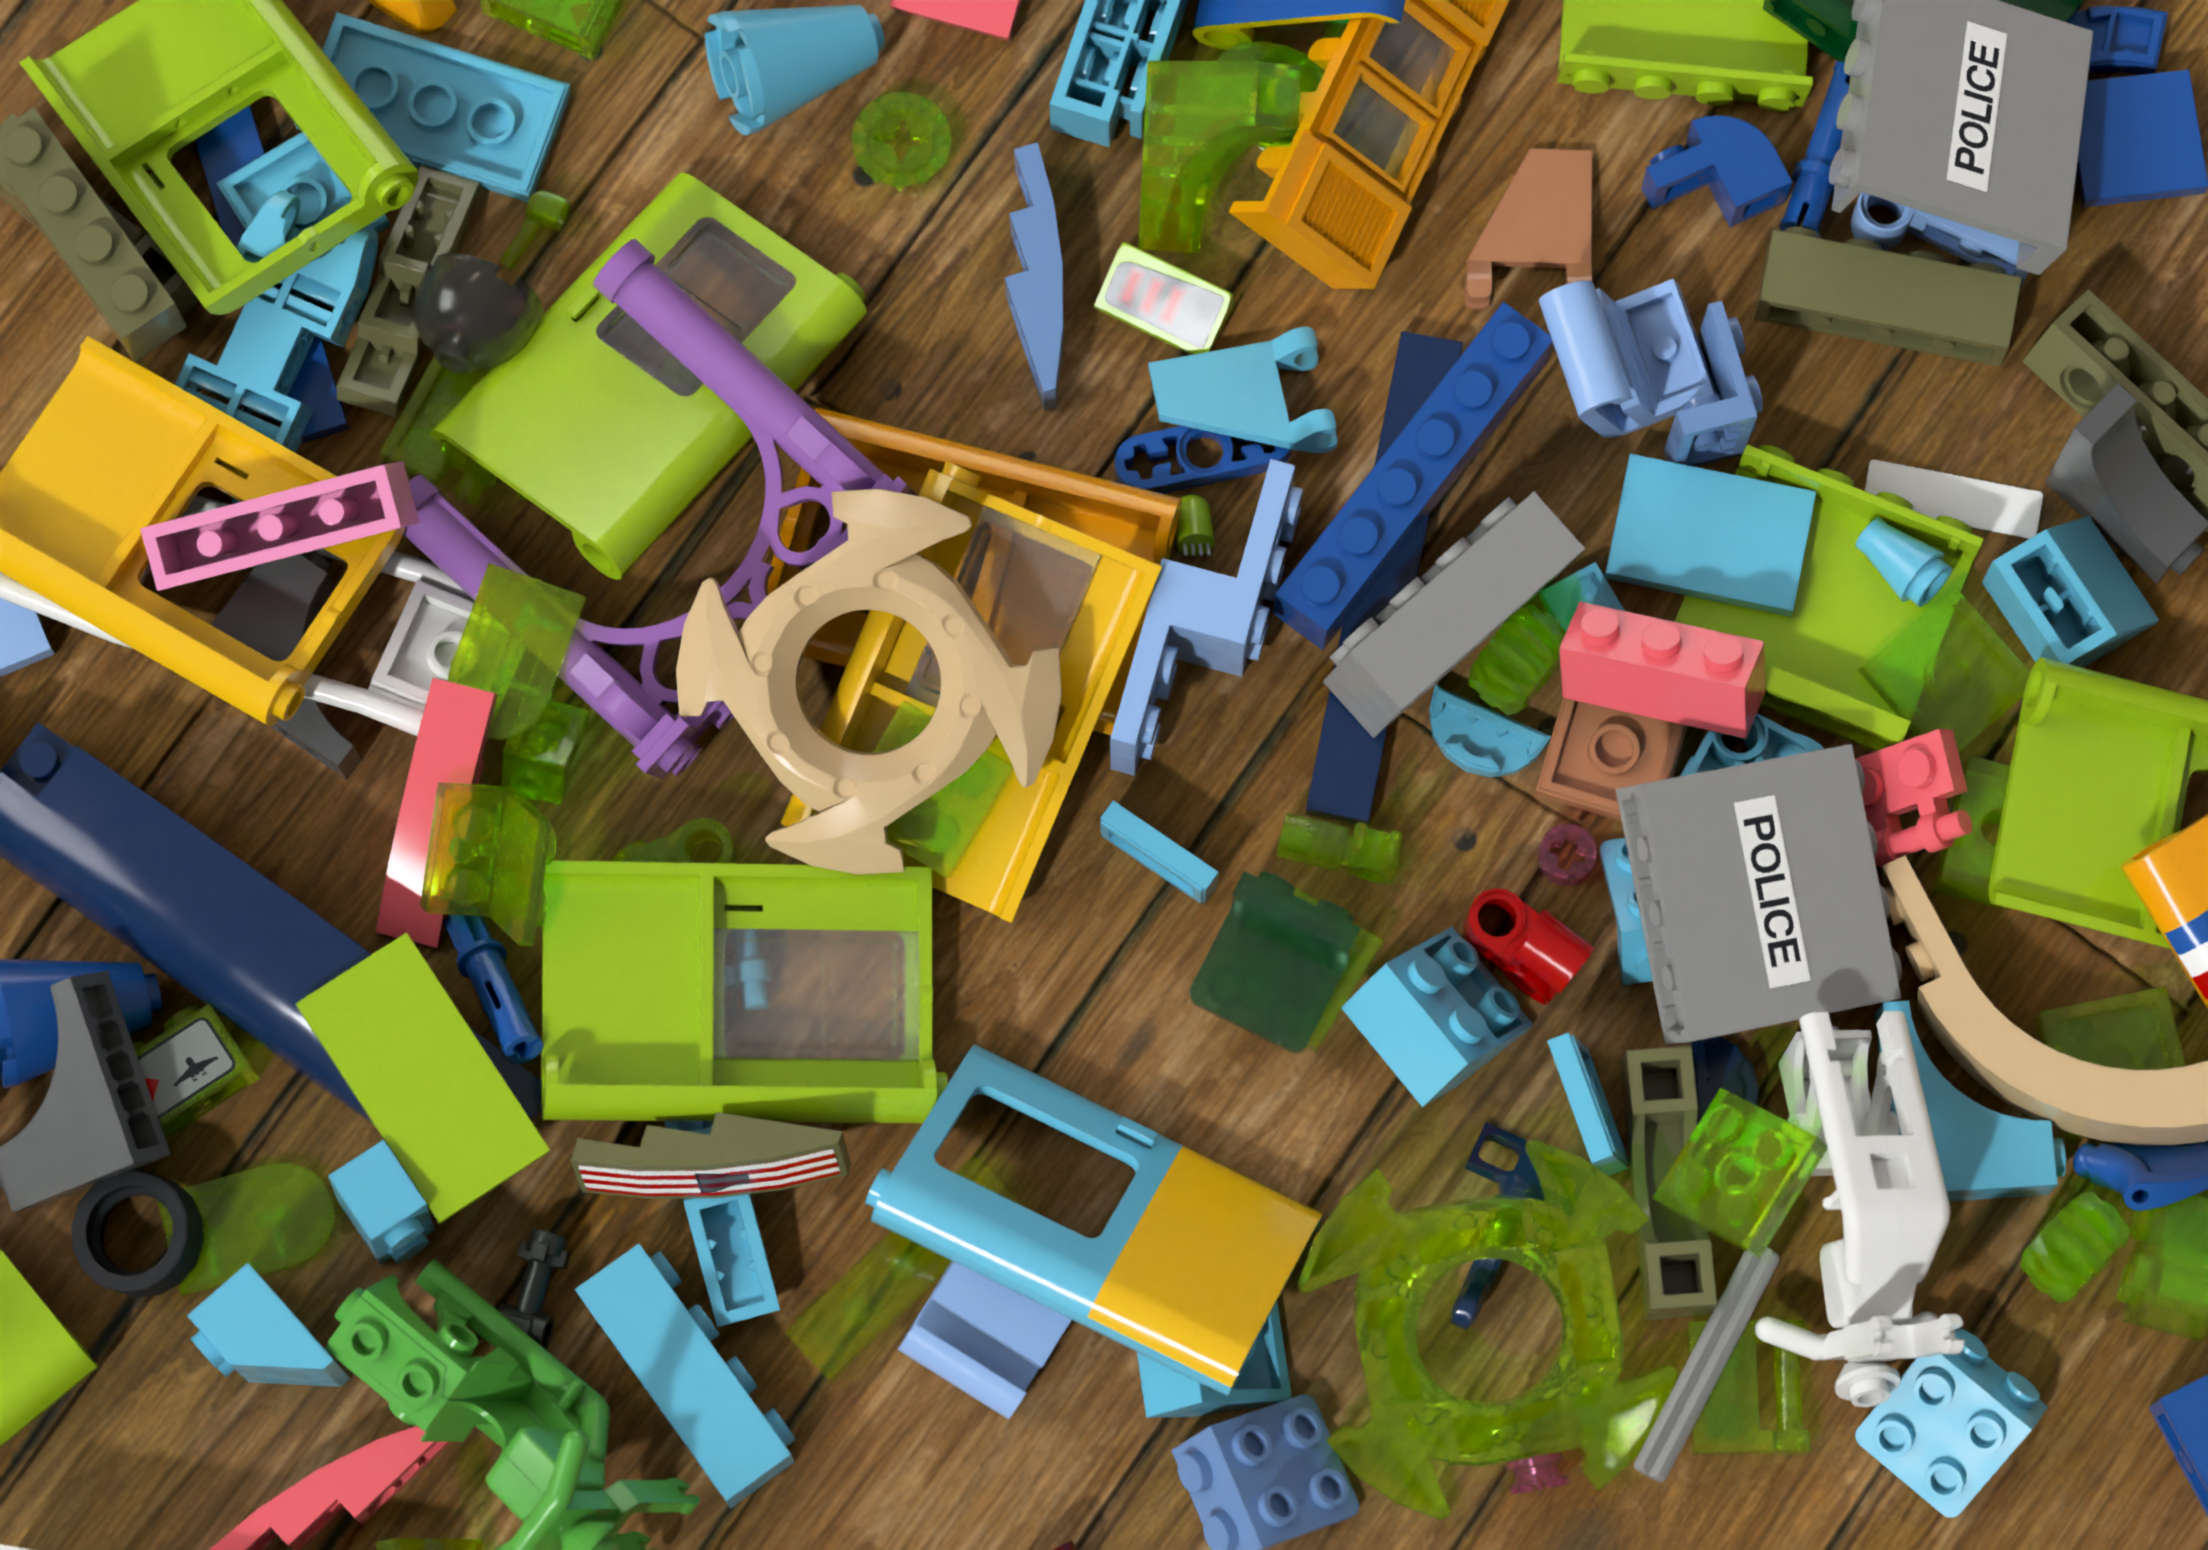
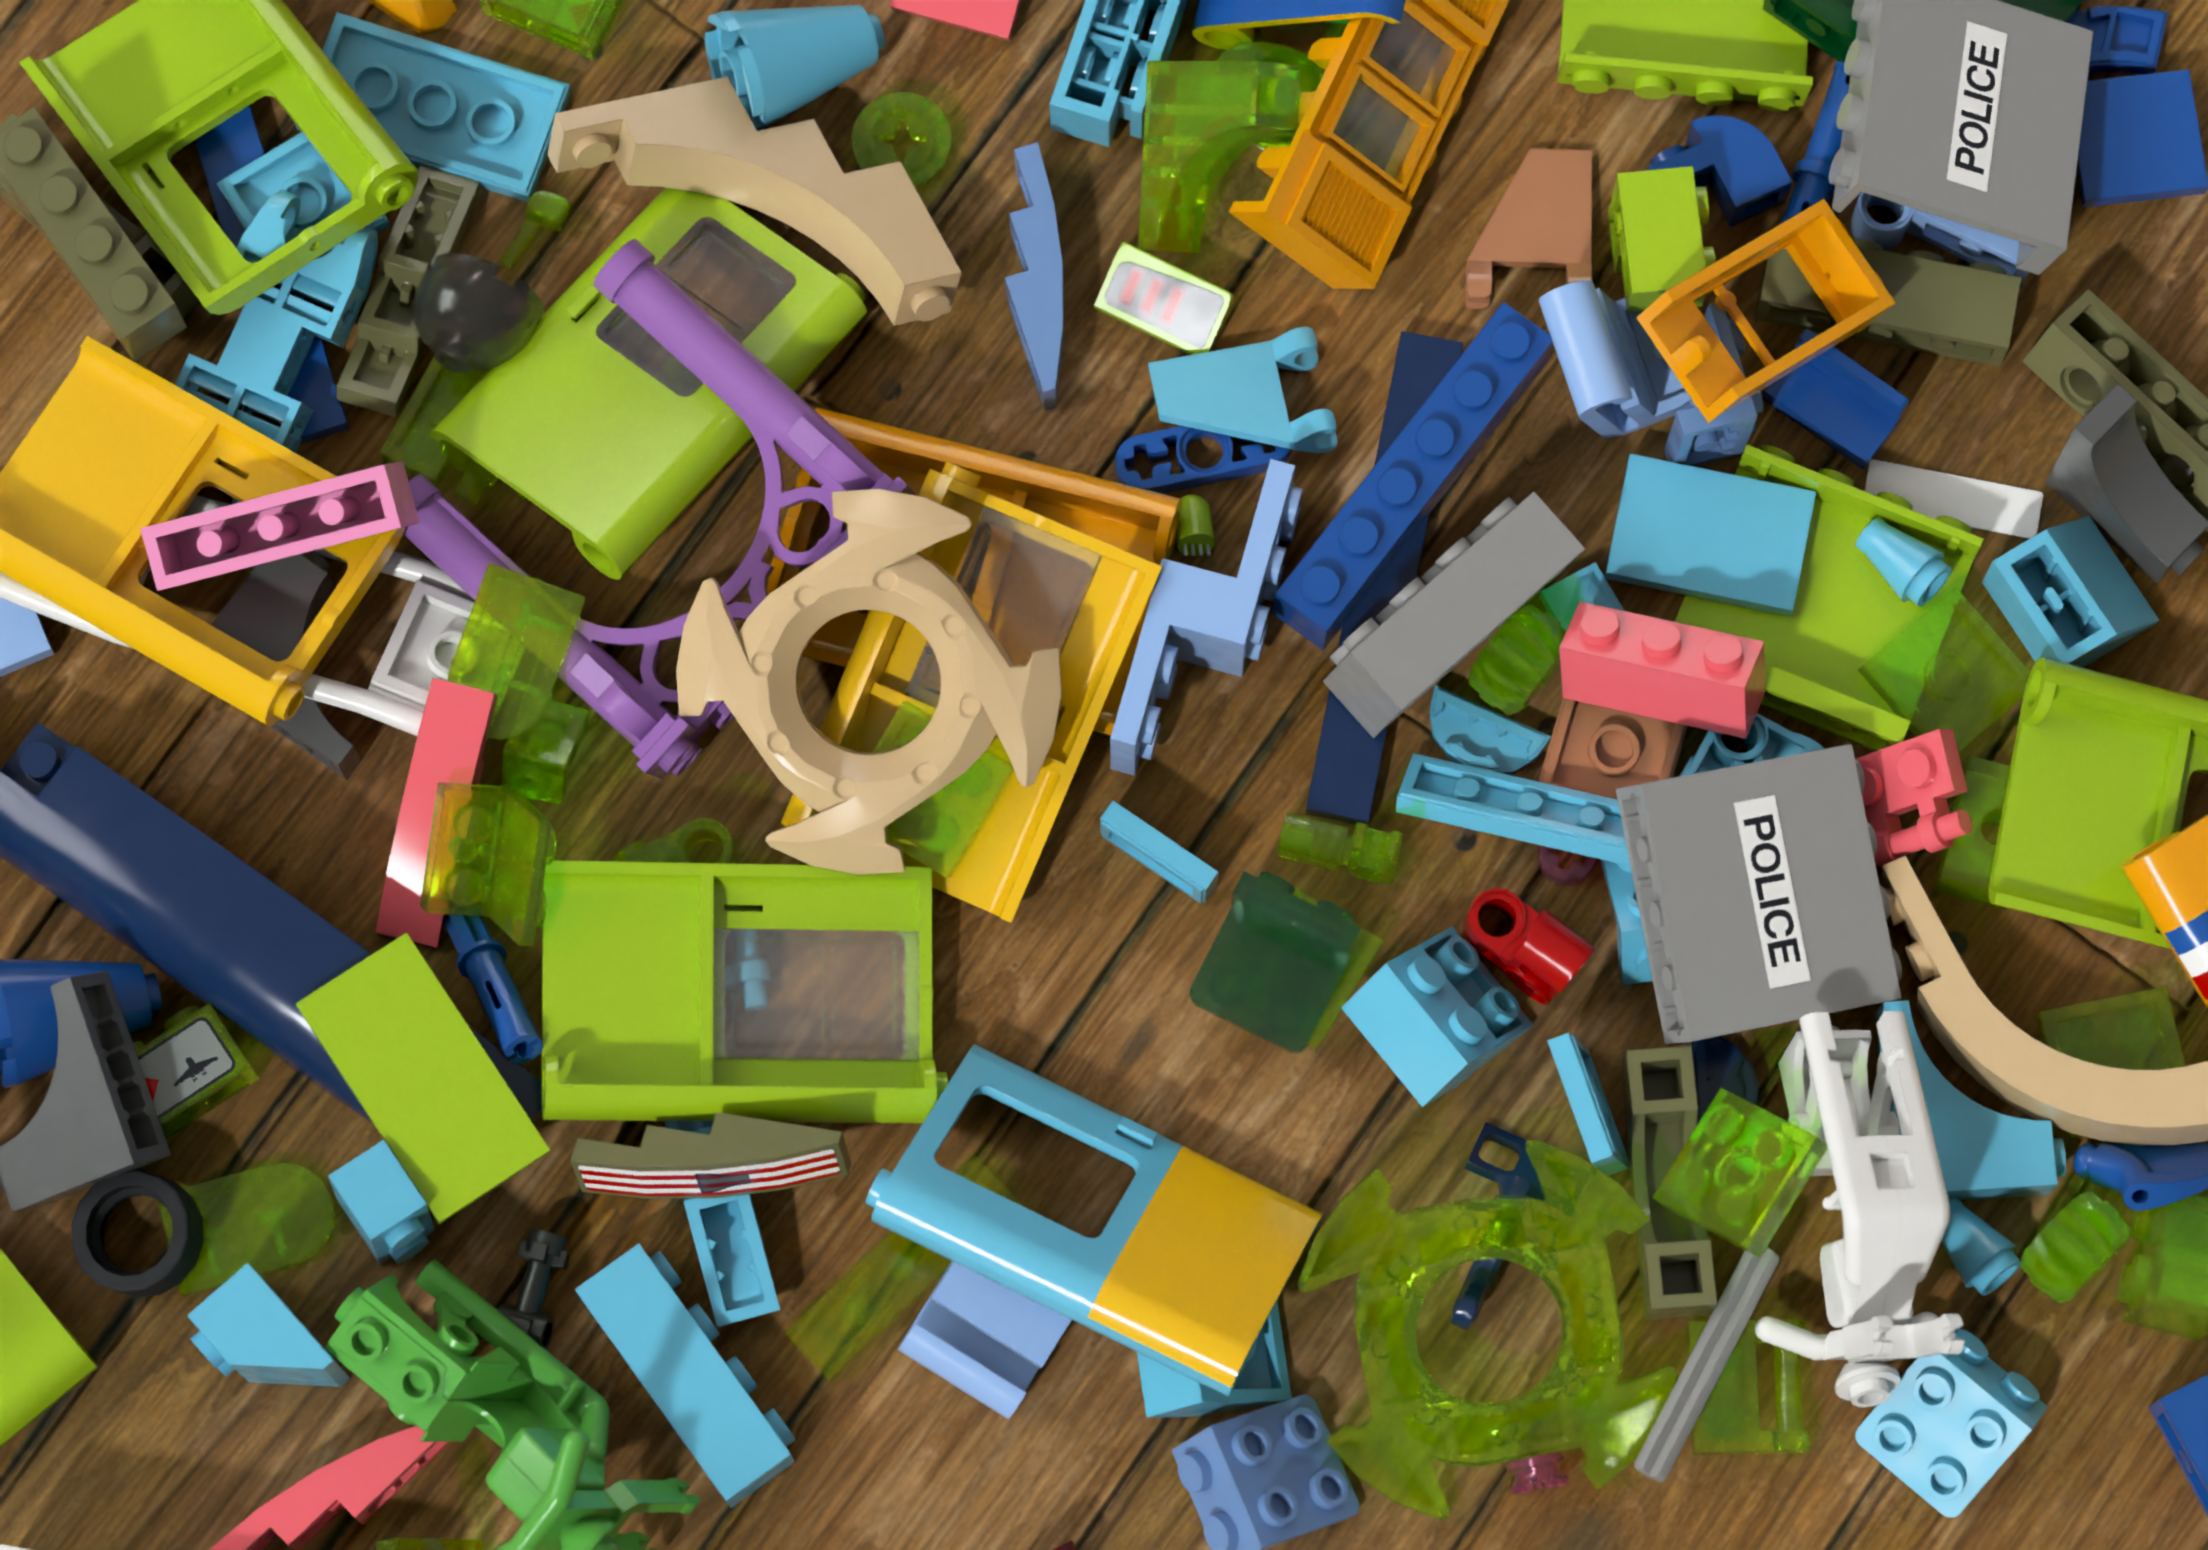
none -> tan arch [547,76,961,326]
none -> medium azure tile [1396,753,1630,866]
none -> lime brick [1607,166,1716,313]
none -> light orange door [1636,199,1896,423]
none -> blue panel [1762,329,1909,470]
none -> medium azure cone [1941,1197,2022,1296]

